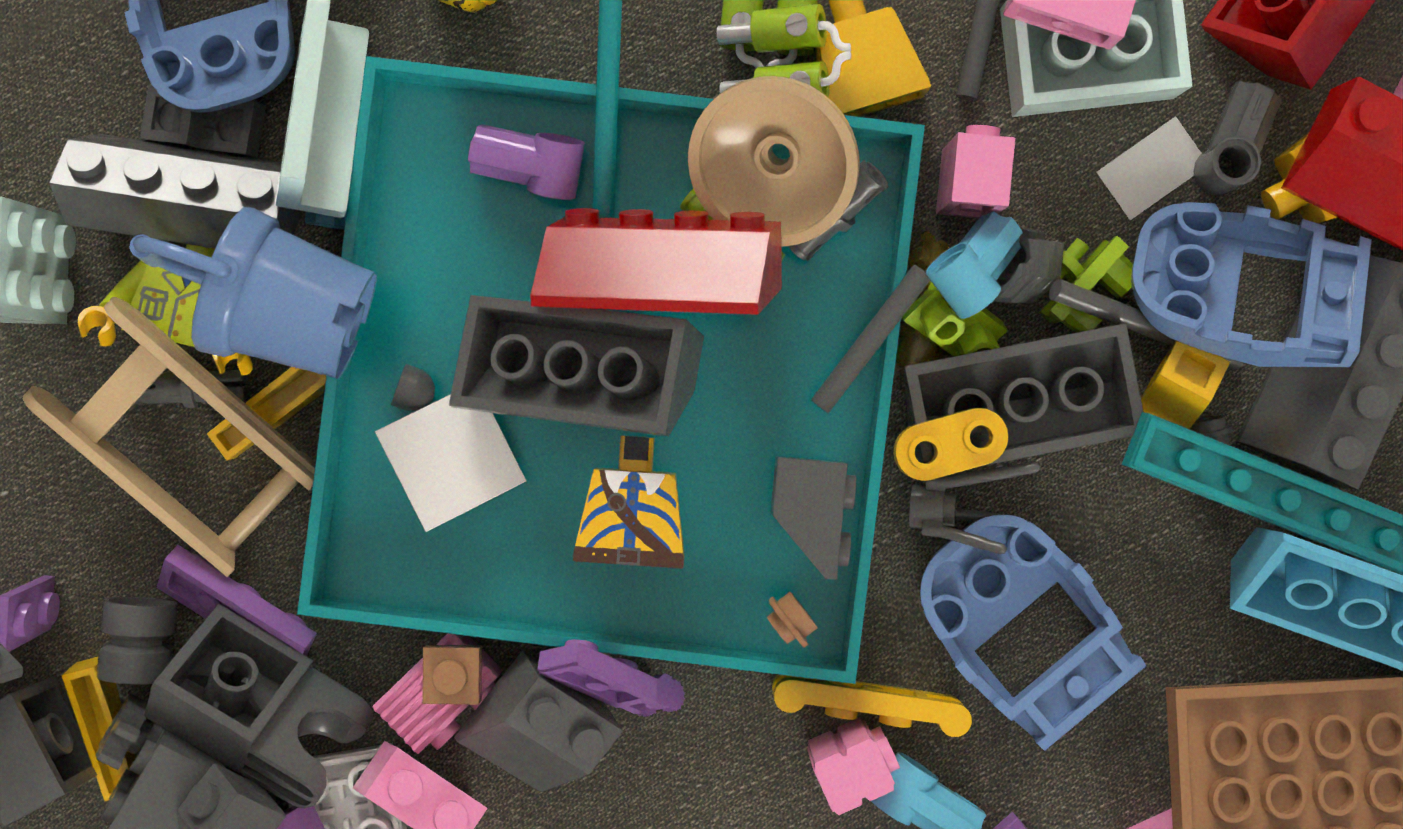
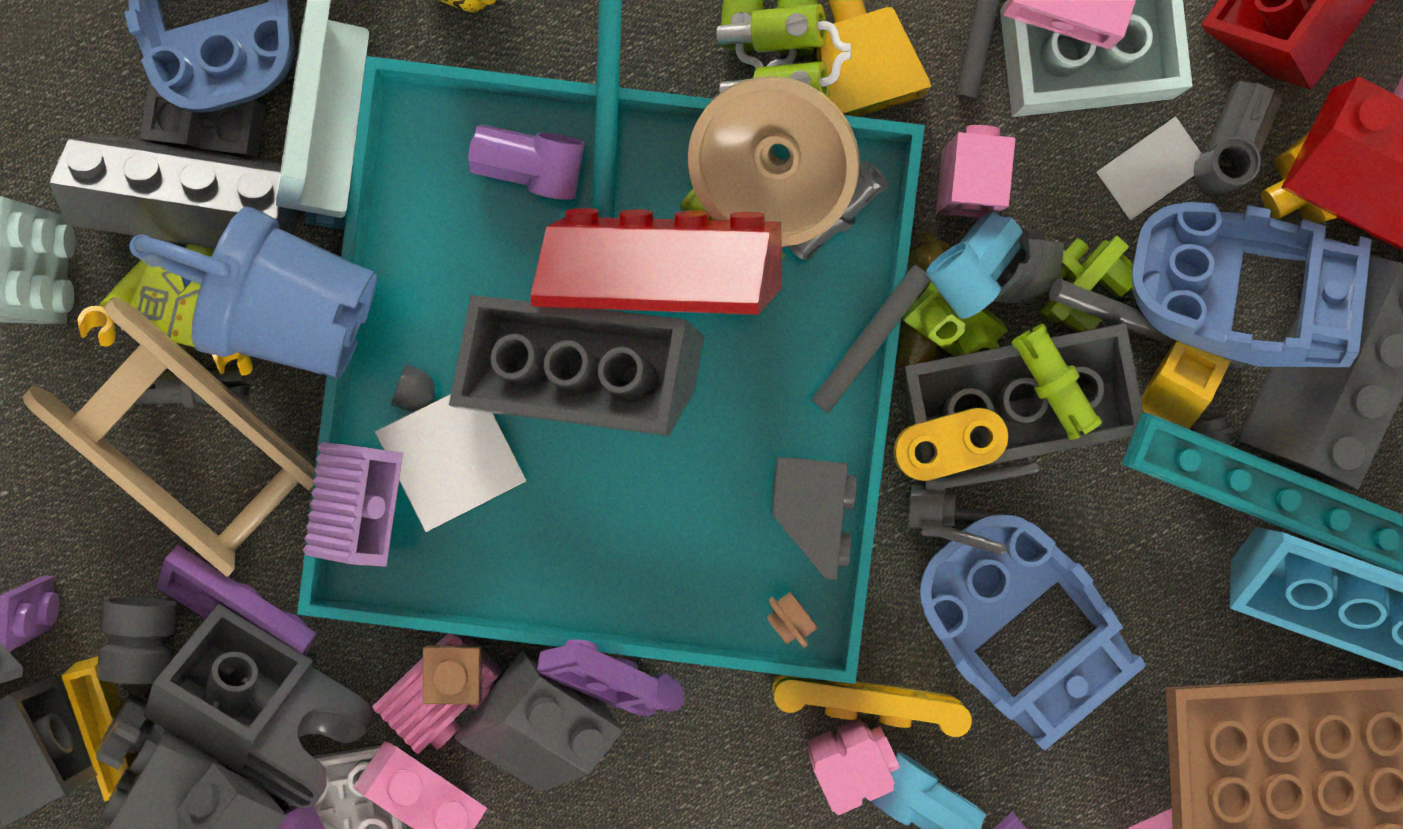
yellow piece [207,367,327,461] -> none
torso [573,436,684,569] -> none
none -> lavender brick [302,442,403,567]
none -> lime pin [1012,324,1102,440]

